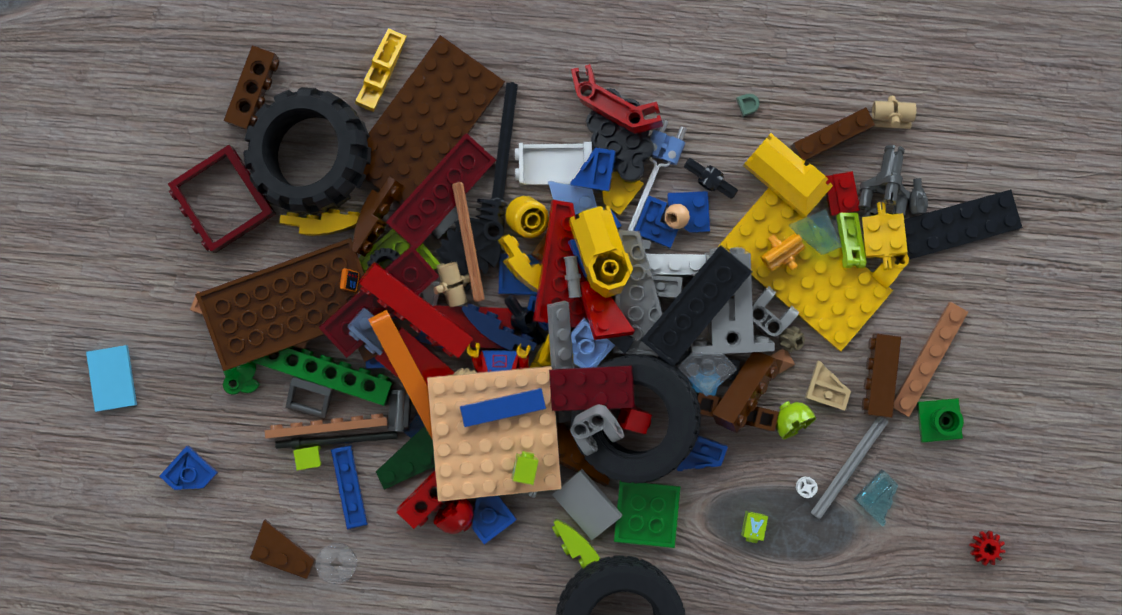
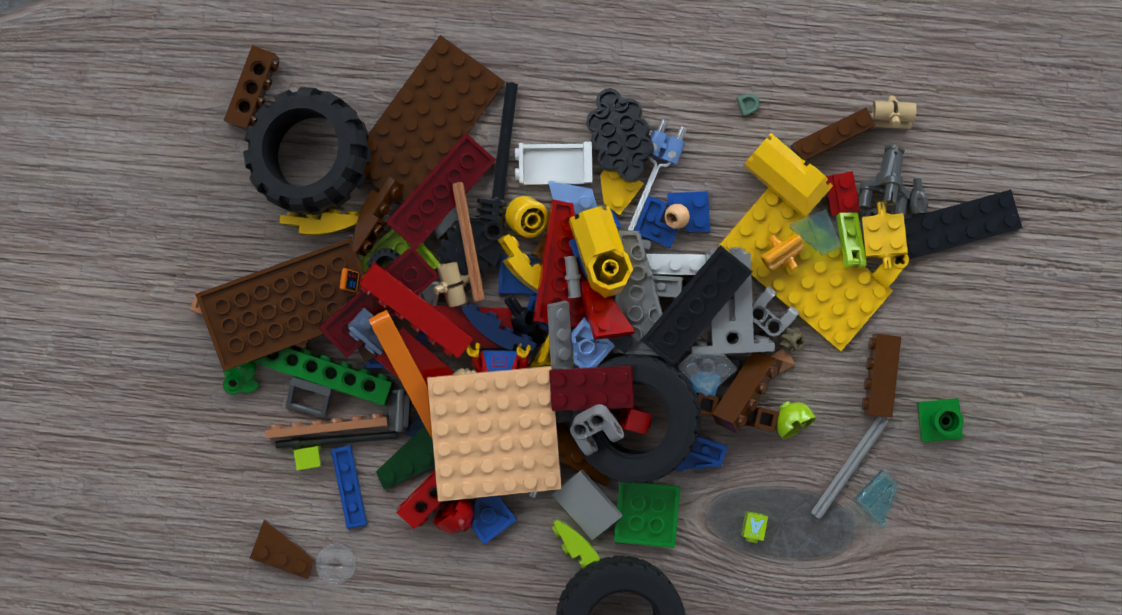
medium azure tile [86,345,137,412] -> none
blue plate [159,445,218,490] -> none
dark red window [168,145,276,253] -> none
yellow slope [355,28,407,112] -> none
blue tile [460,388,546,427] -> none
lime brick [511,451,539,485] -> none
blue wing [570,148,616,192] -> none
red piece [571,64,663,133] -> none
black axle [684,158,738,199] -> none
white wheel [796,476,818,498] -> none
tan wing [805,361,851,411] -> none
nougat plate [893,302,968,417] -> none
red gear [969,531,1006,566] -> none

